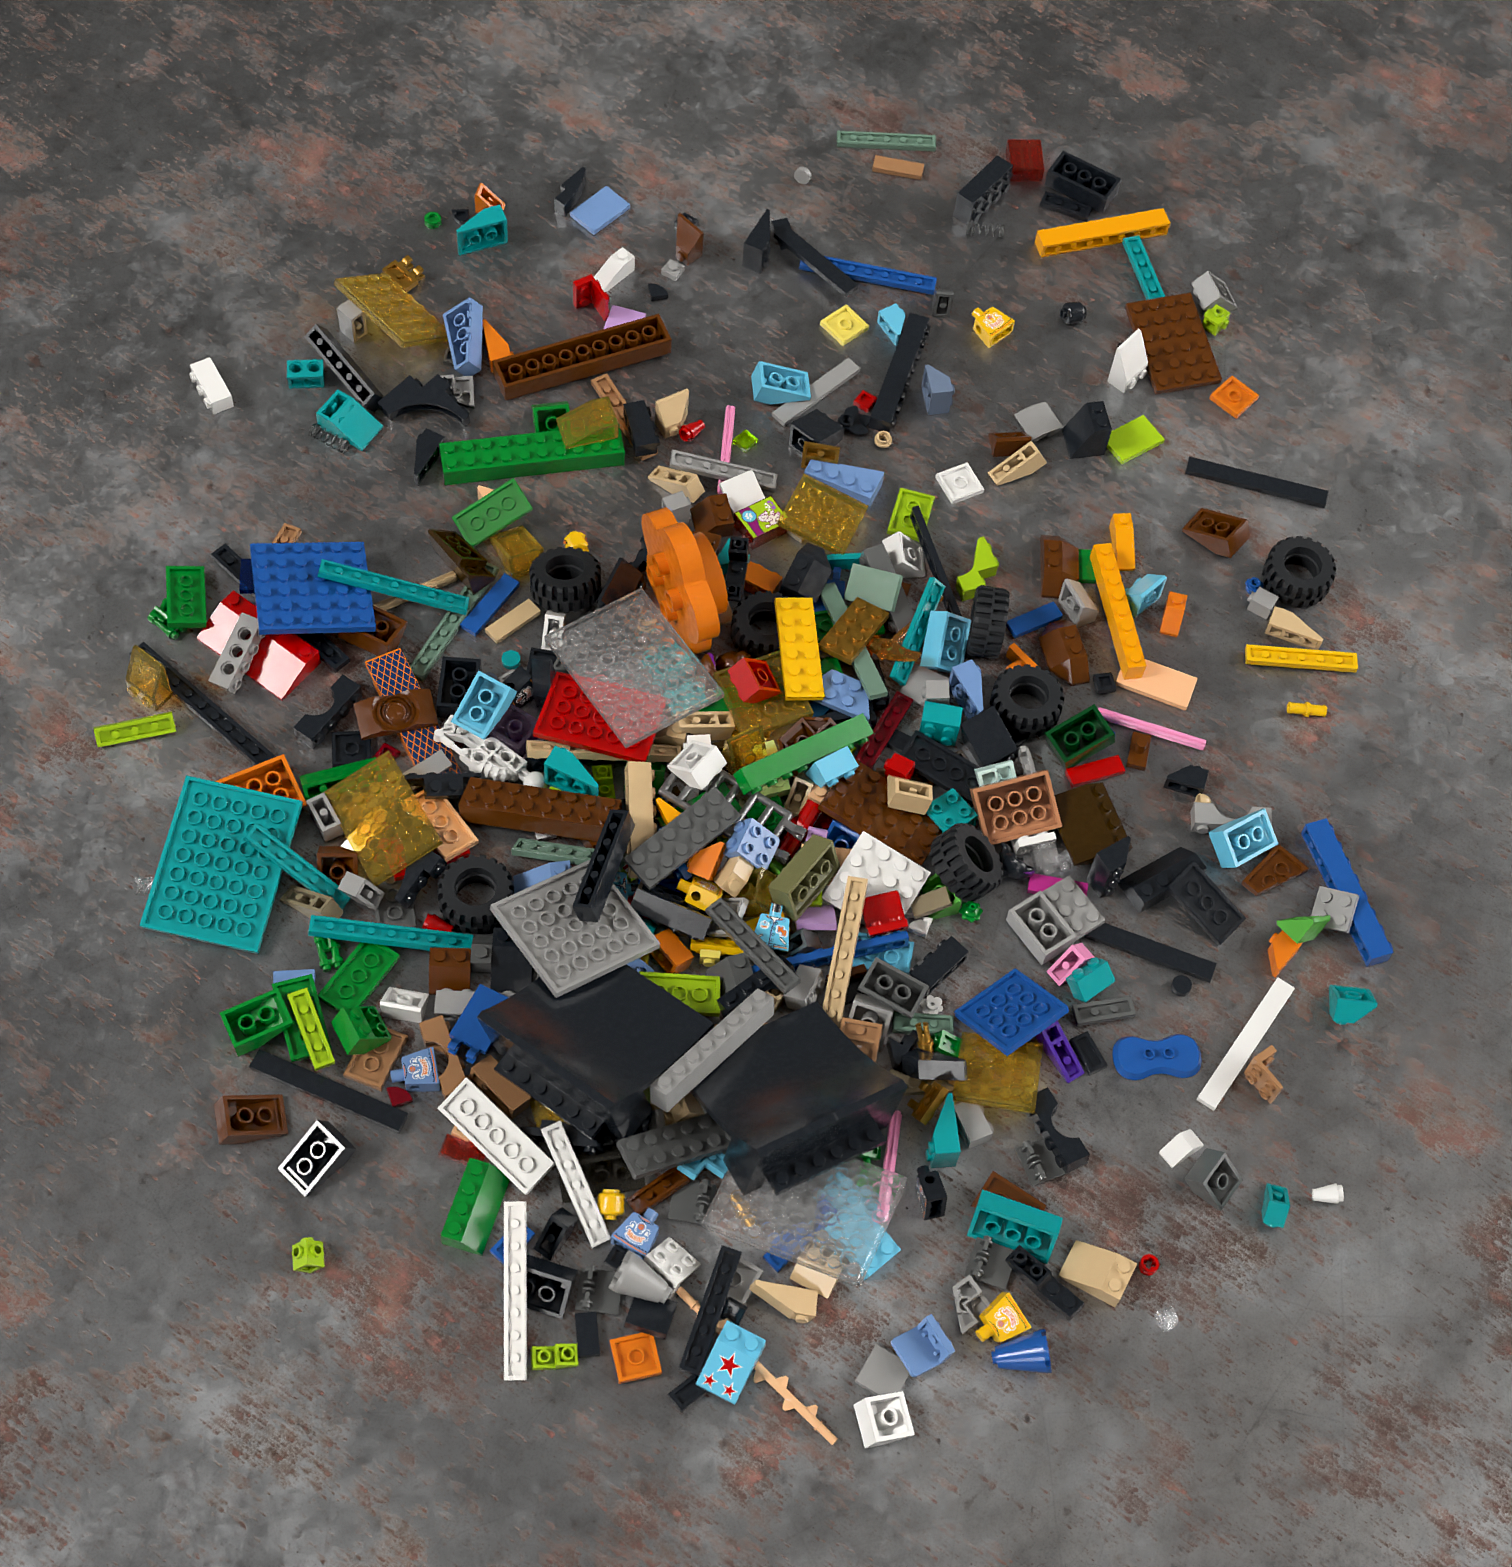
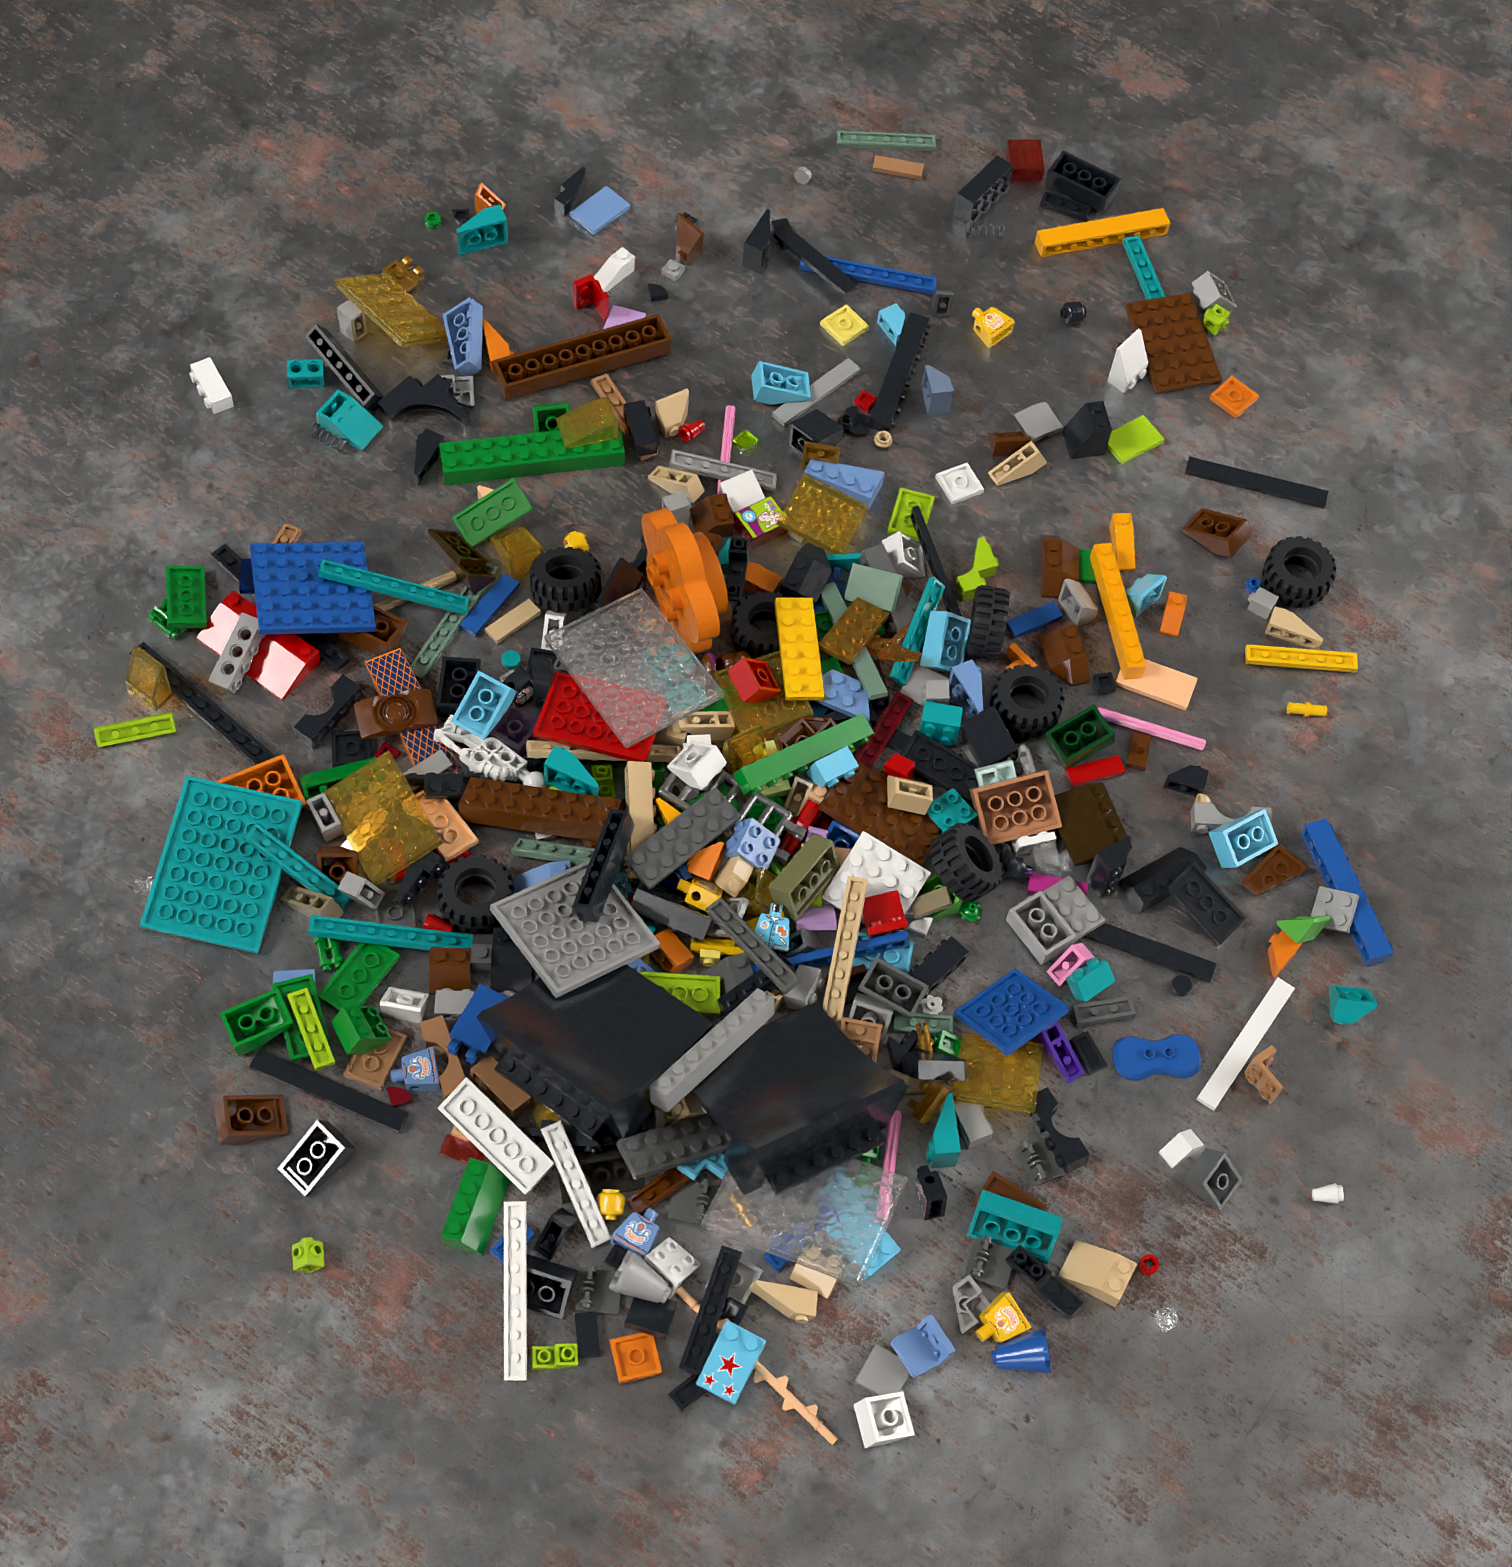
teal slope [1262,1183,1290,1228] -> none

